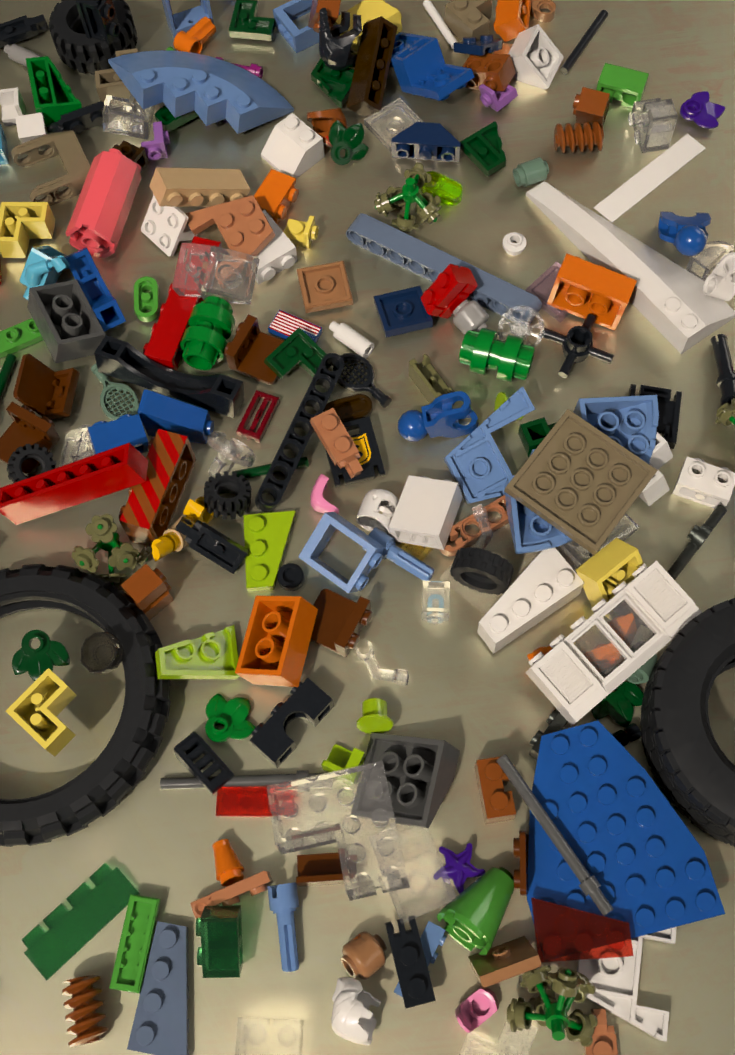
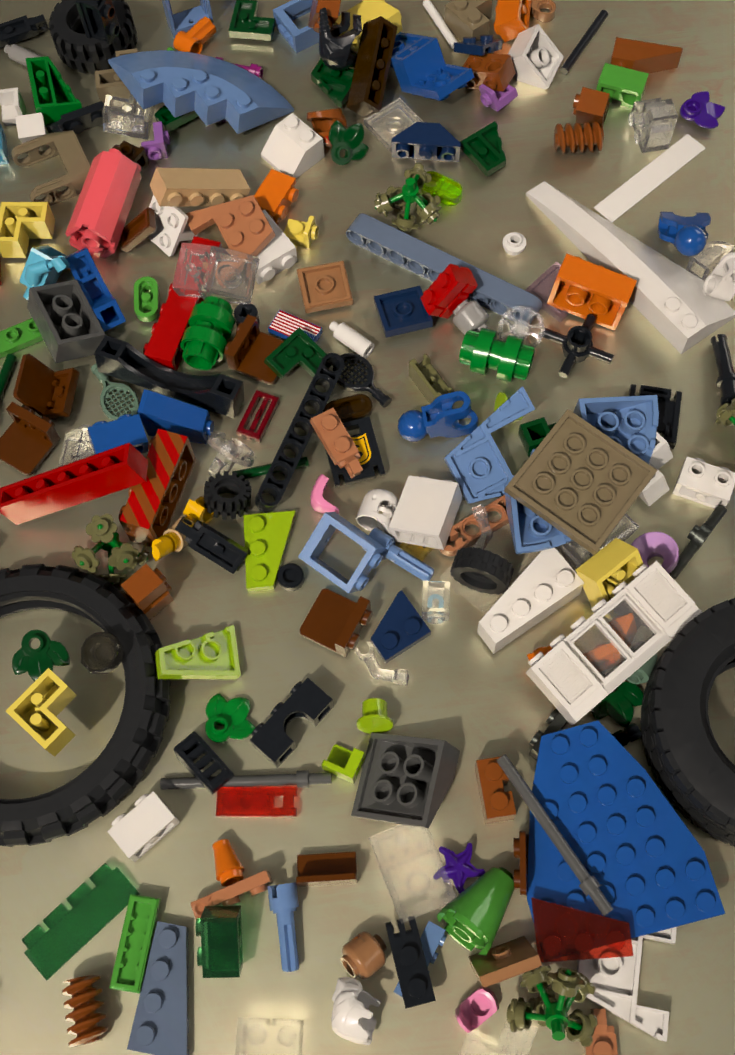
black tyre [7,444,57,484] -> none
orange brick [235,596,318,687] -> none
clear piece [267,761,410,901] -> none
sand green brick [513,157,549,187] -> none
none -> white brick [107,791,180,862]
none -> reddish brown tile [120,207,156,253]
none -> black wheel [233,303,260,327]
none -> dark blue wing [371,590,431,663]
none -> dark orange slope [610,37,683,74]
none -> lavender piece [631,532,679,574]

